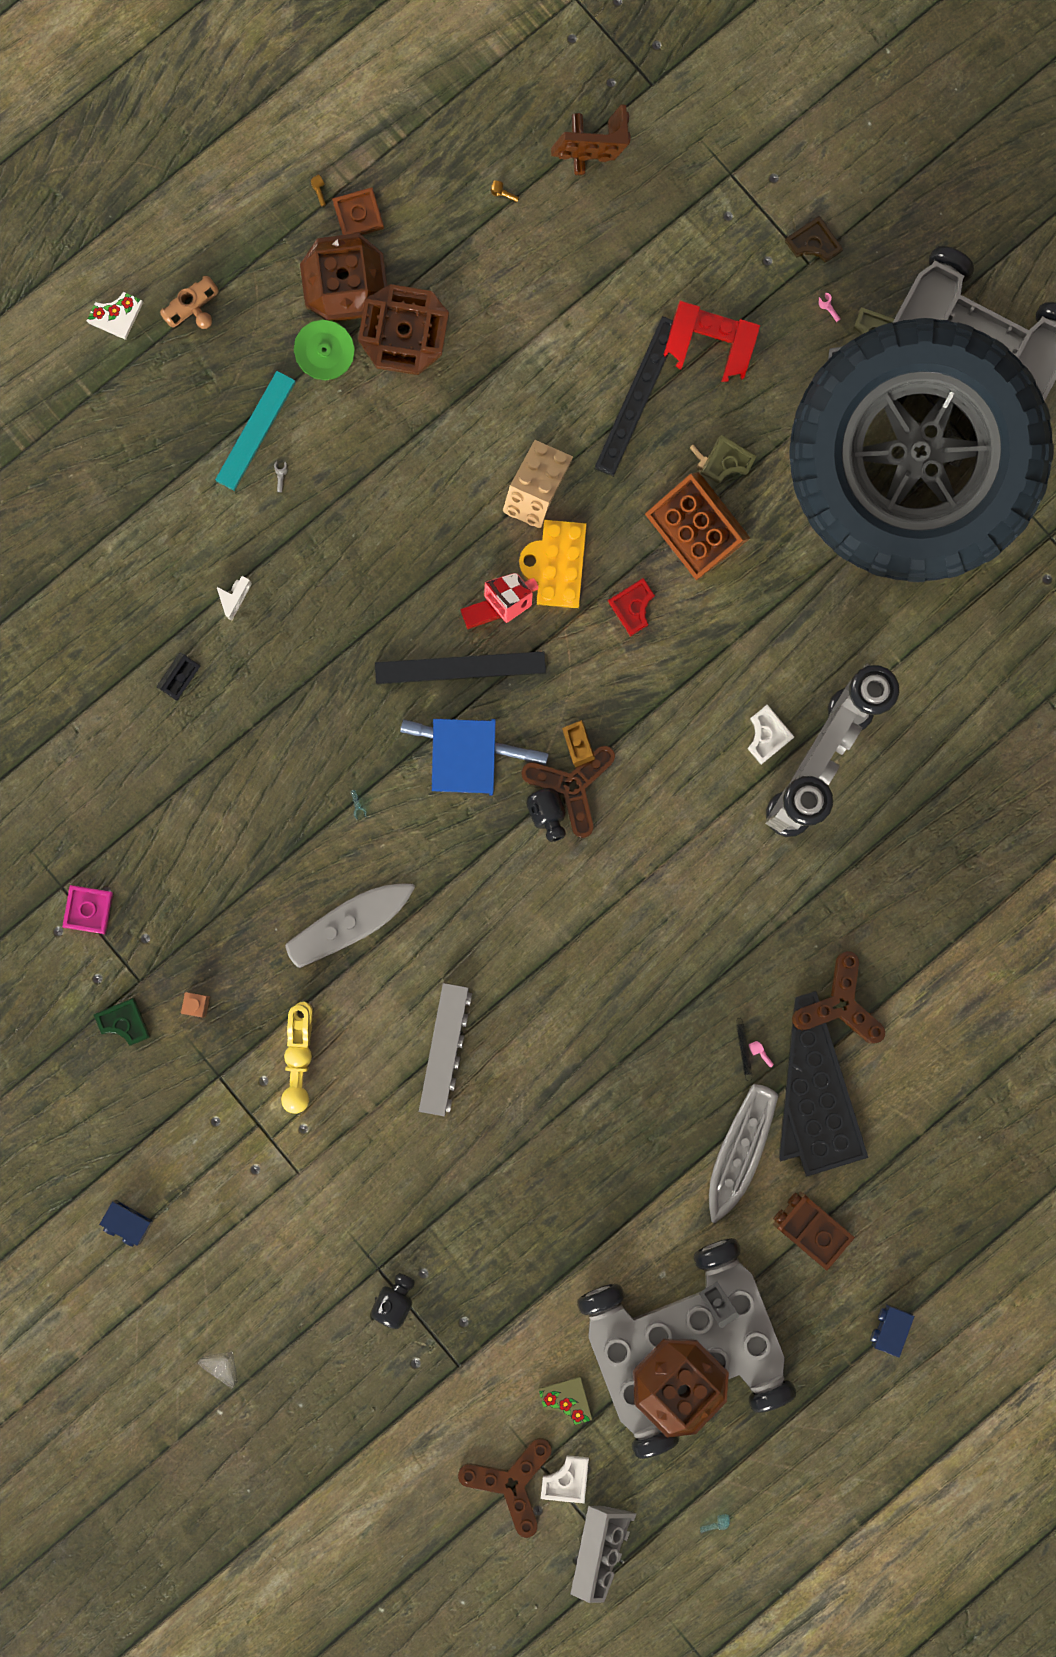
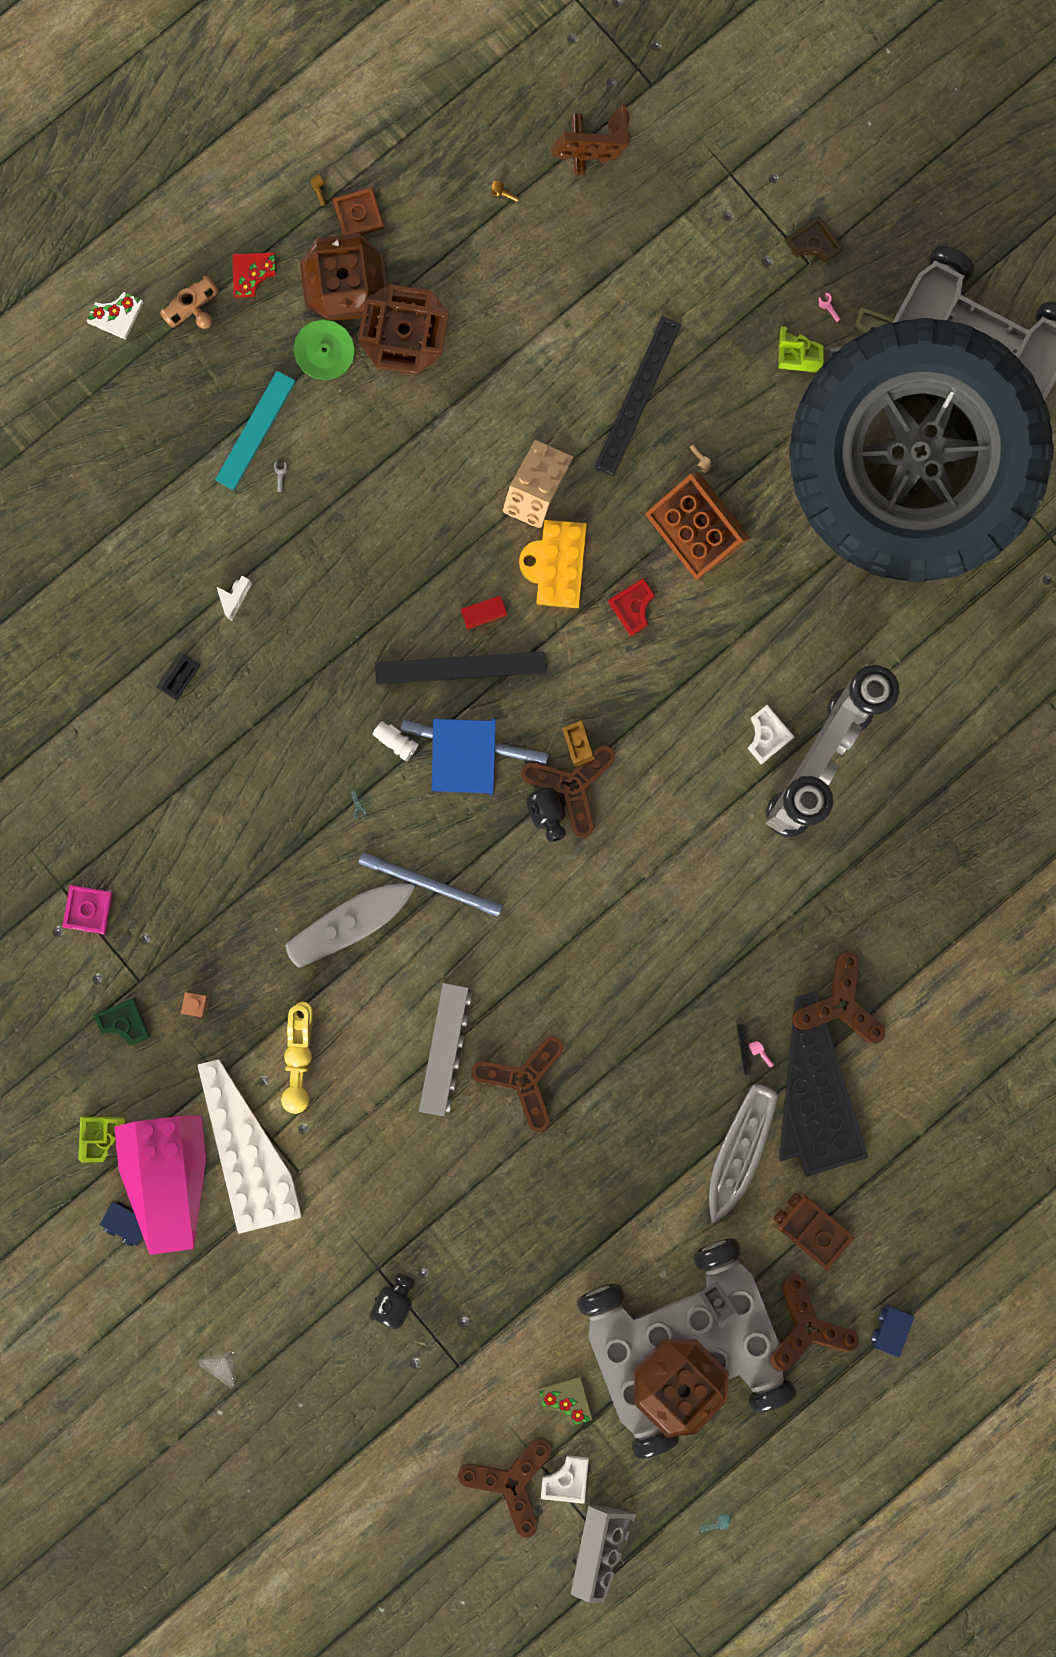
torso [484,573,538,623] -> none
red wedge [663,301,760,382] -> none
olive tile [701,435,757,483] -> none
none -> lime slope [78,1117,125,1163]
none -> dark pink wedge [114,1115,206,1255]
none -> white wing [198,1059,302,1234]
none -> red tile [233,253,276,297]
none -> sand blue piece [358,852,503,917]
none -> white axle [373,721,418,761]
none -> reddish brown piece [471,1037,564,1132]
none -> reddish brown piece [770,1275,859,1372]
none -> lime slope [779,326,824,373]

